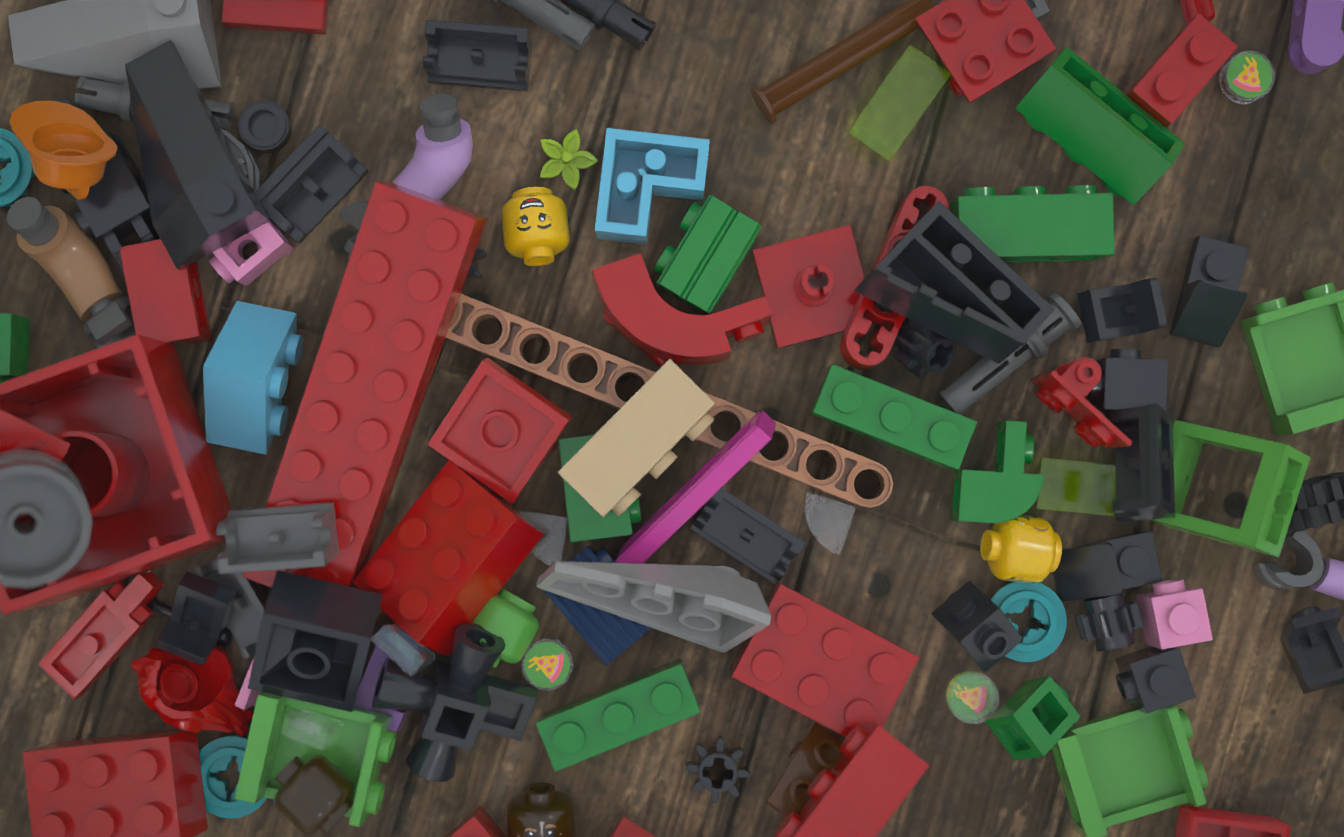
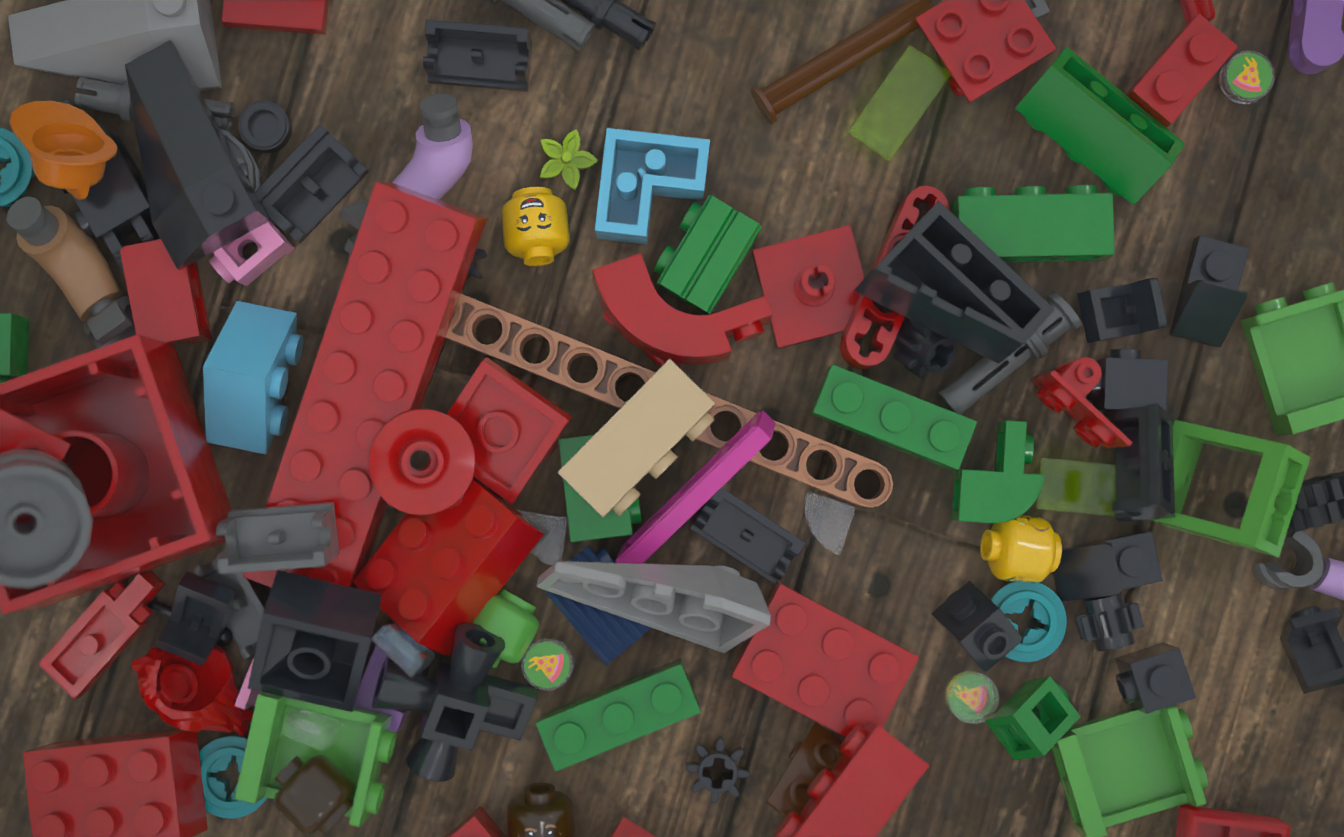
bright pink brick [1136,579,1213,650] -> none
none -> red dish [368,409,475,515]

